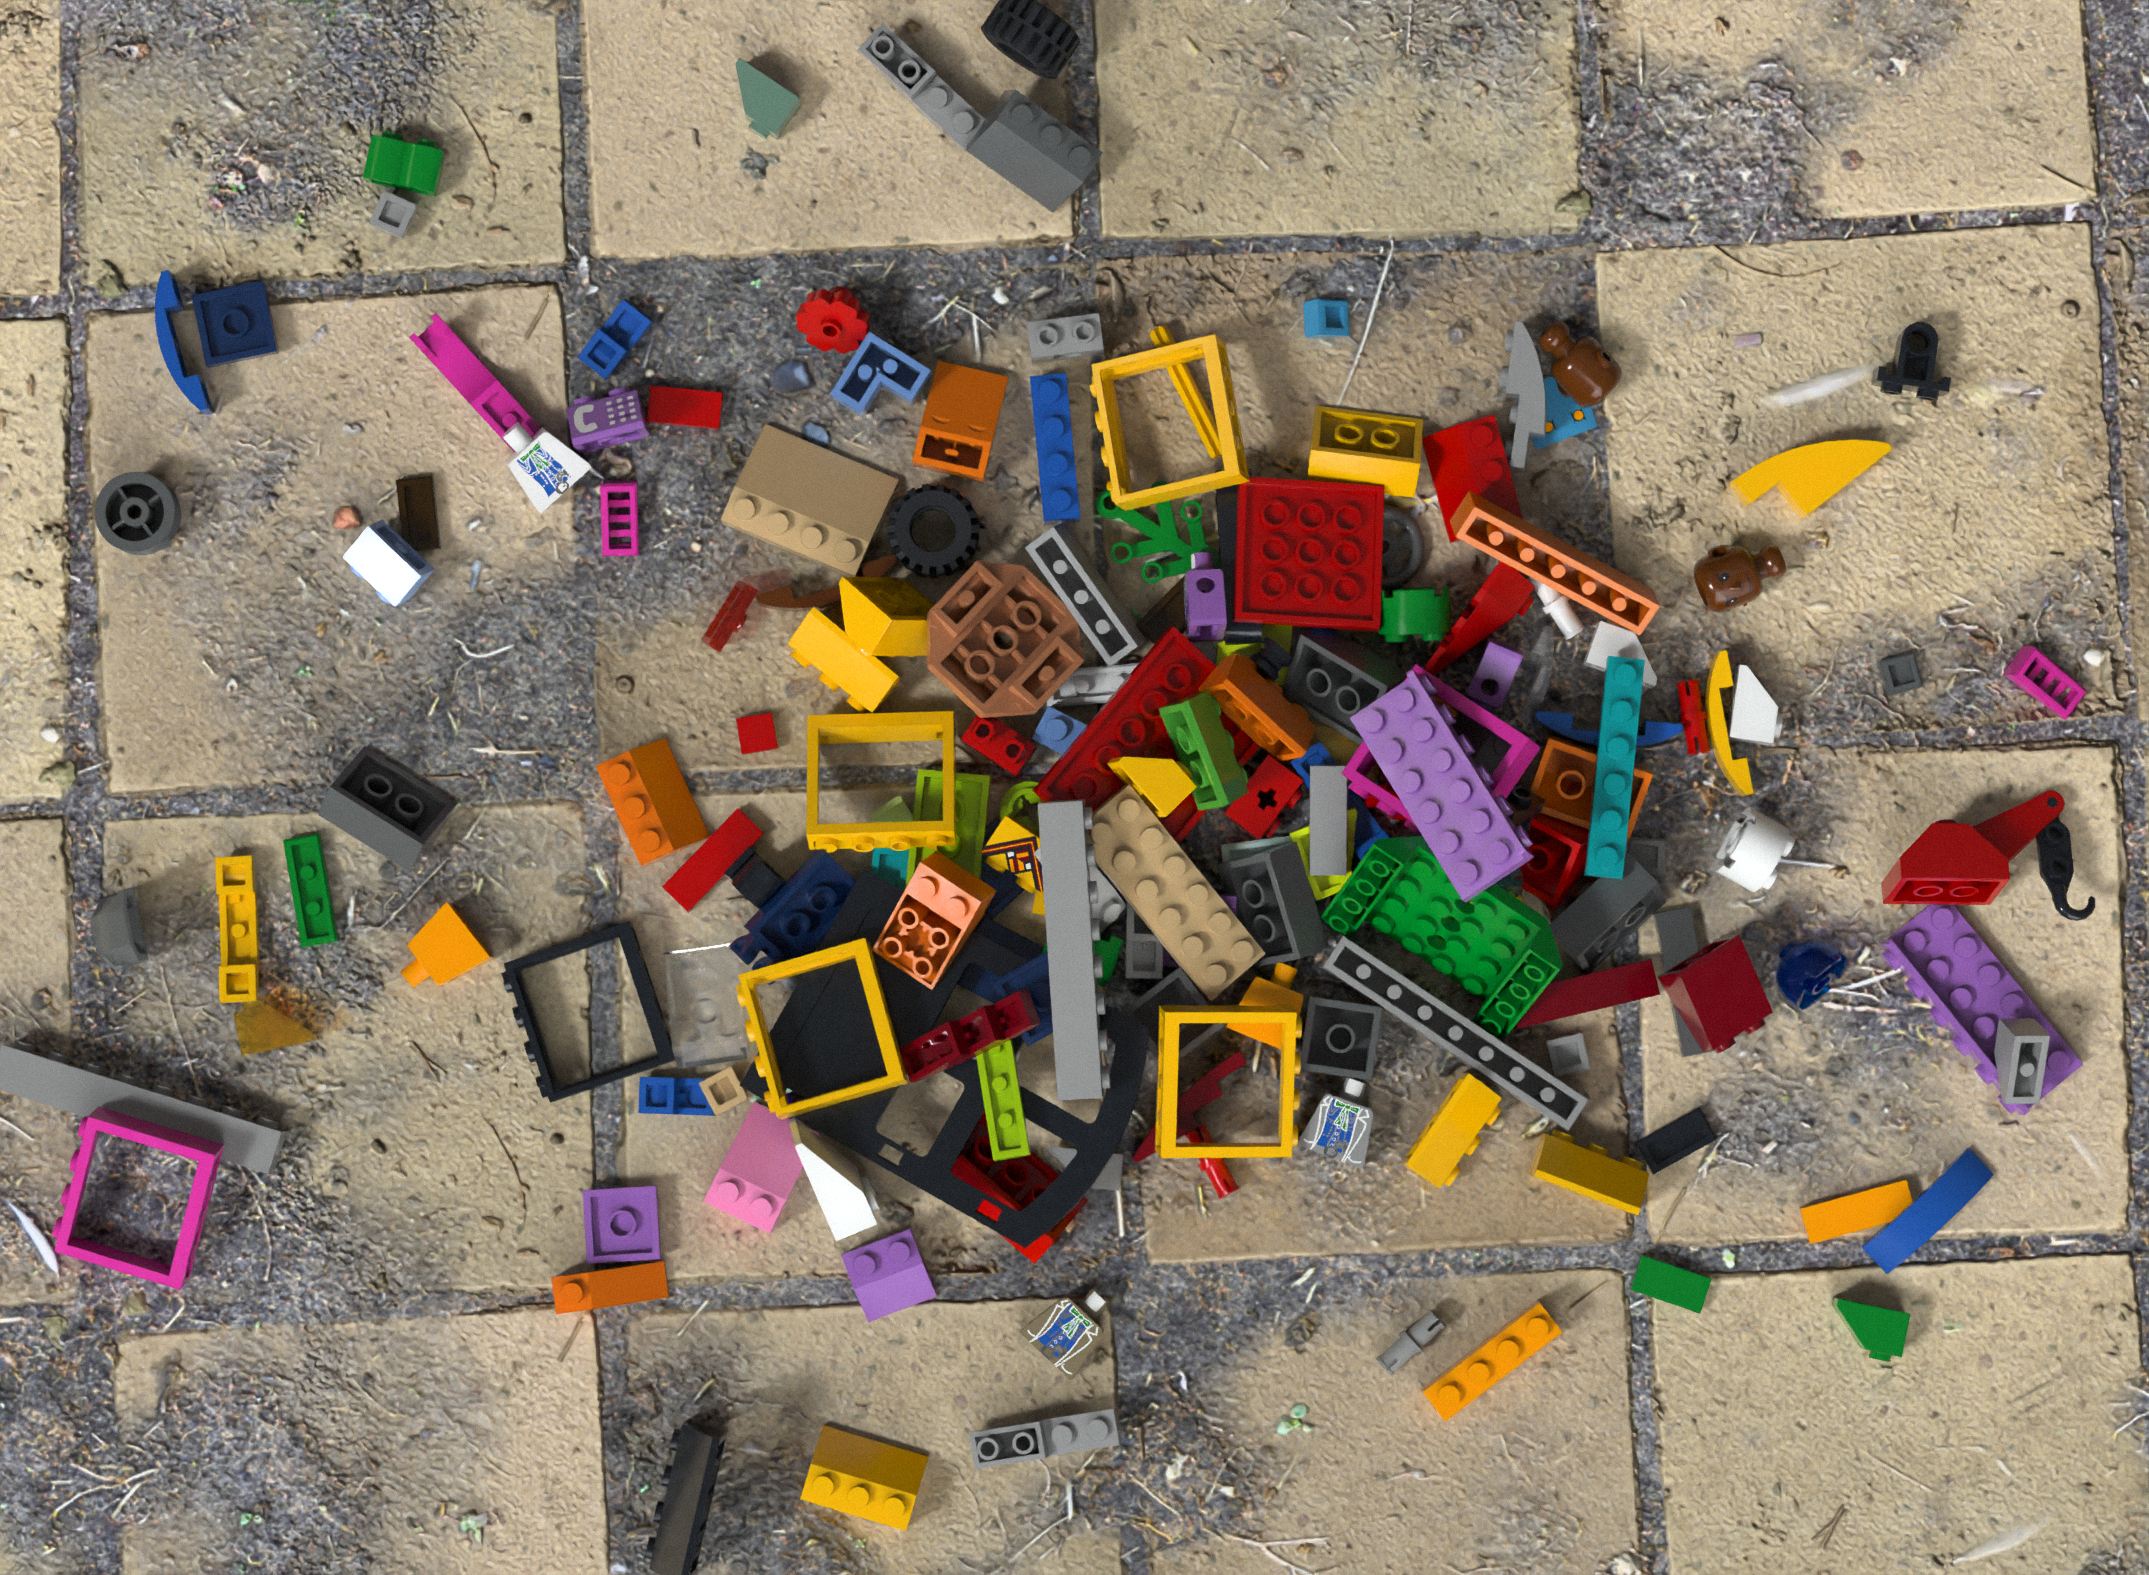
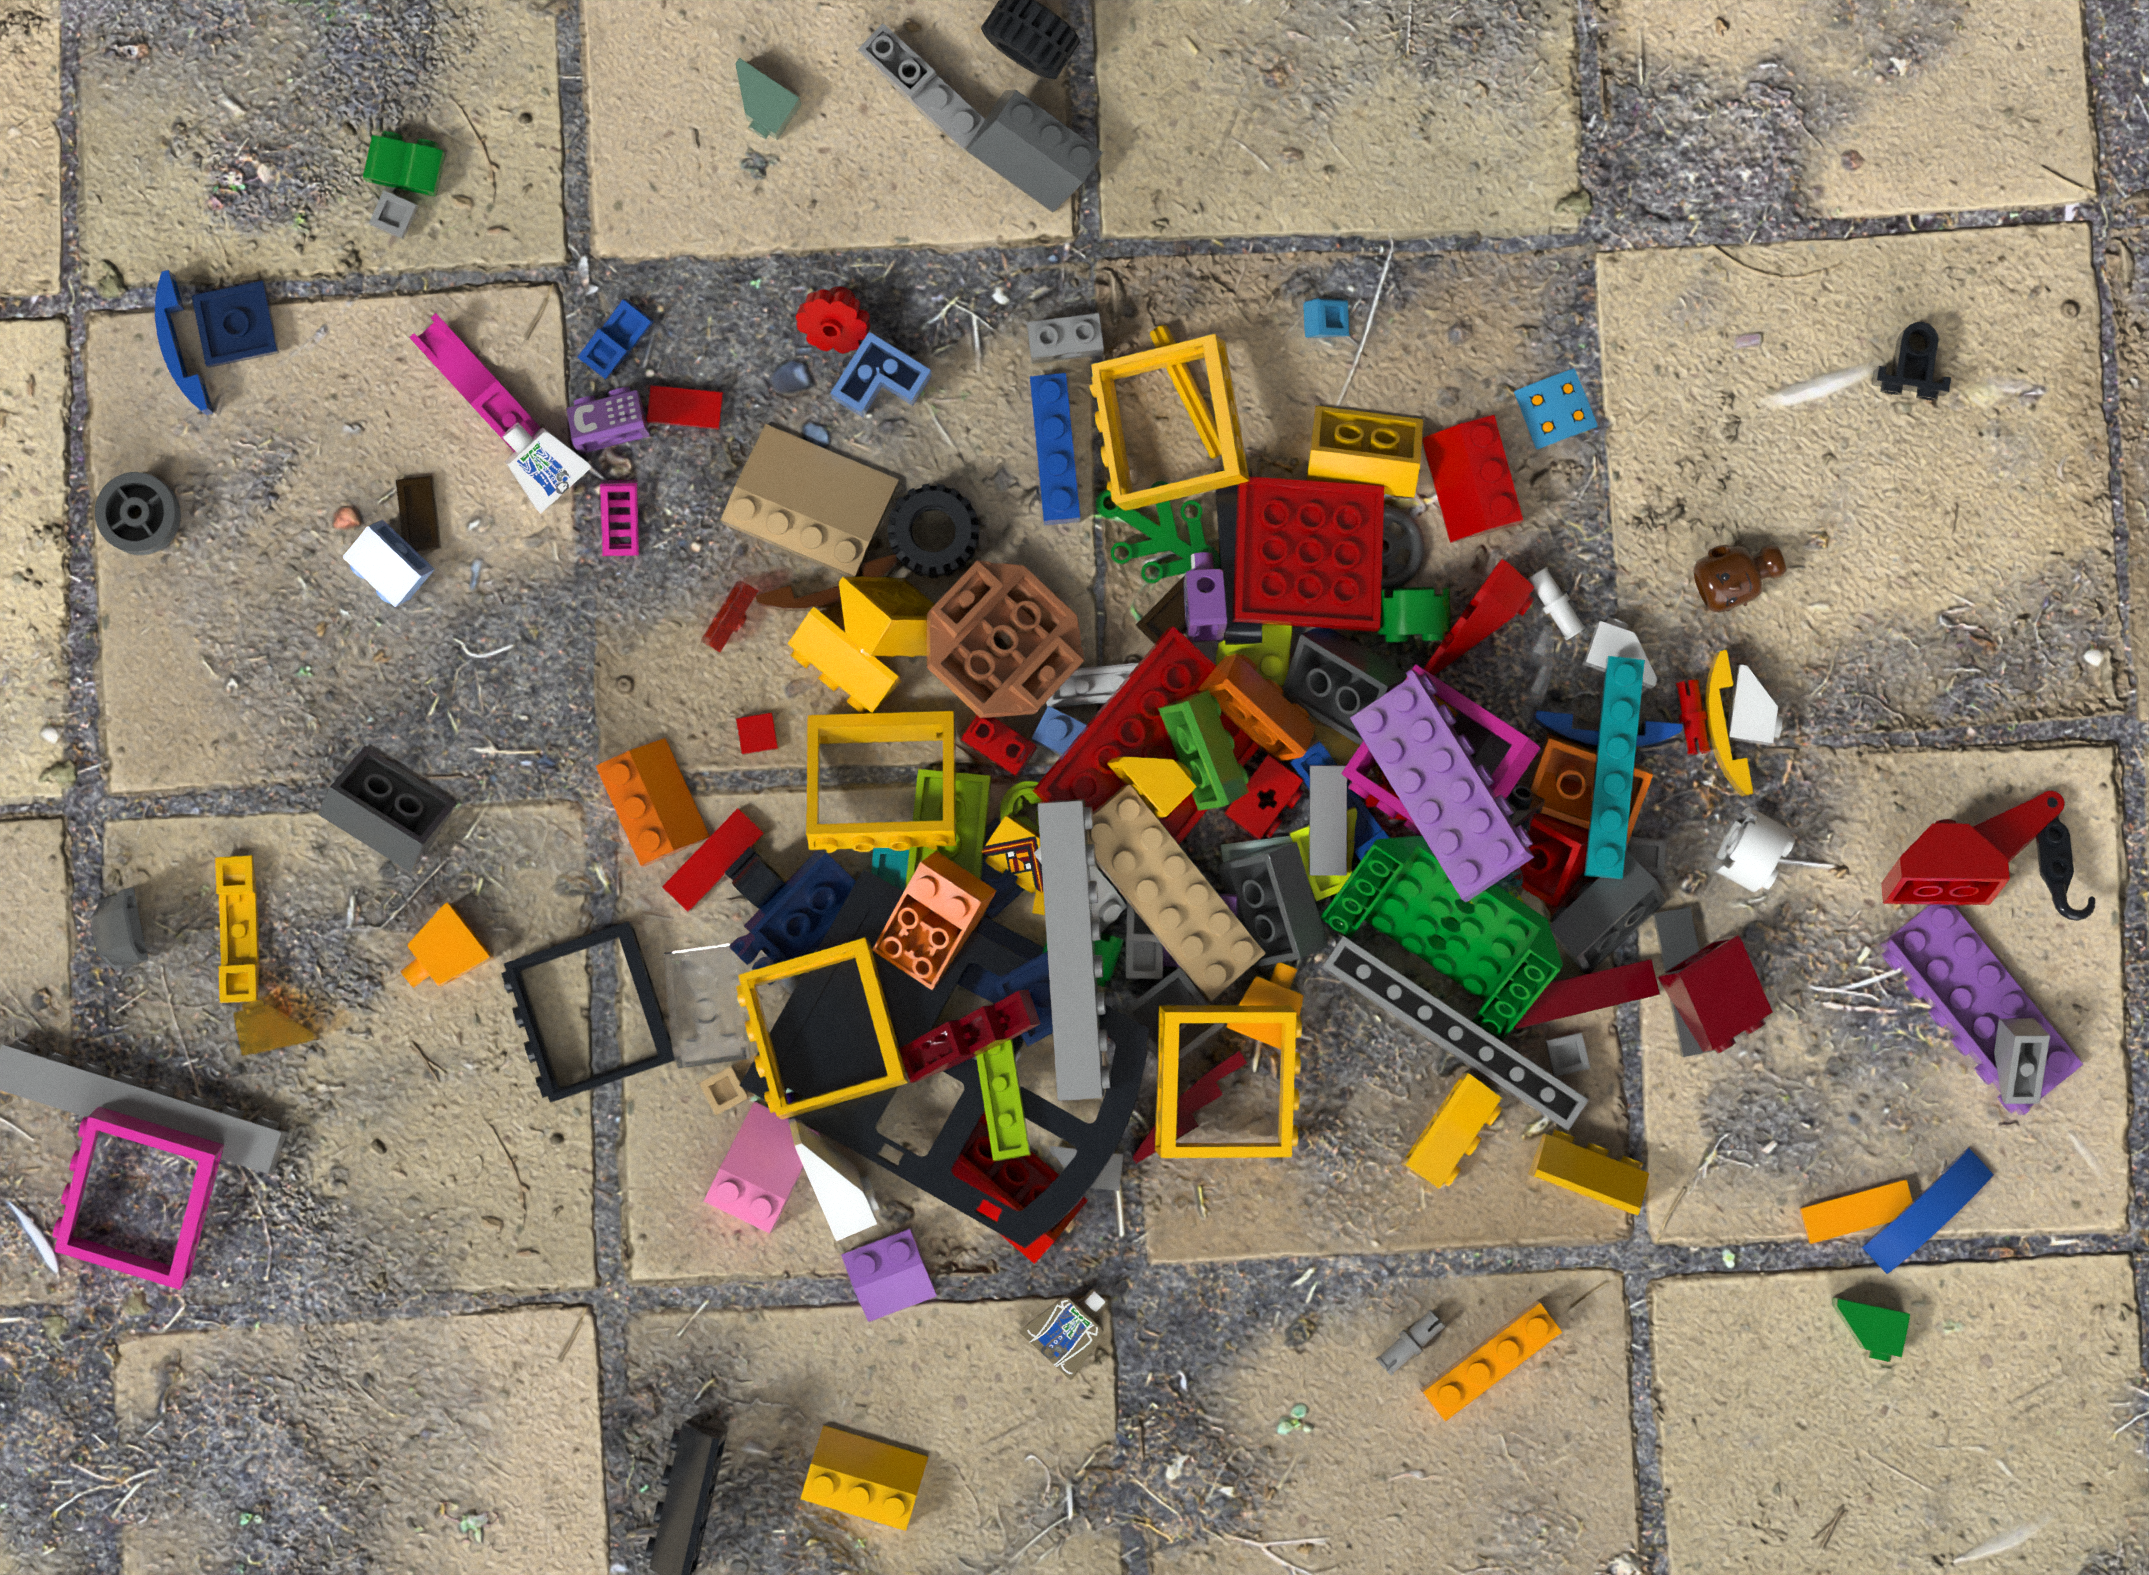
green tile [283,833,339,948] -> none
orange slope [551,1261,669,1314] -> none
medium lavender plate [583,1185,661,1264] -> none
blue slope [638,1077,717,1116] -> none
yellowish green slope [870,796,913,822] -> none
orange slope [912,361,1009,483] -> none
light grey slope [969,1407,1123,1469] -> none
light grey brick [1025,523,1147,667] -> none
red pin [1185,1124,1240,1199] -> none
black wheel [1248,637,1293,682] -> none
torso [1298,1077,1374,1169] -> none
dark grey brick [1299,996,1383,1080] -> none
orange brick [1450,491,1660,635] -> none
medium lavender torso [1466,637,1523,712] -> none
light grey slope [1500,321,1547,473] -> none
reddish brown piece [1538,321,1622,408] -> none
green tile [1629,1255,1712,1314] -> none
black tile [1634,1107,1717,1175] -> none
yellow slope [1728,439,1893,519] -> none
clear blue cylinder [1776,938,1849,1010] -> none
dark grey tile [1877,652,1924,697] -> none
dark pink slope [2003,646,2087,720] -> none

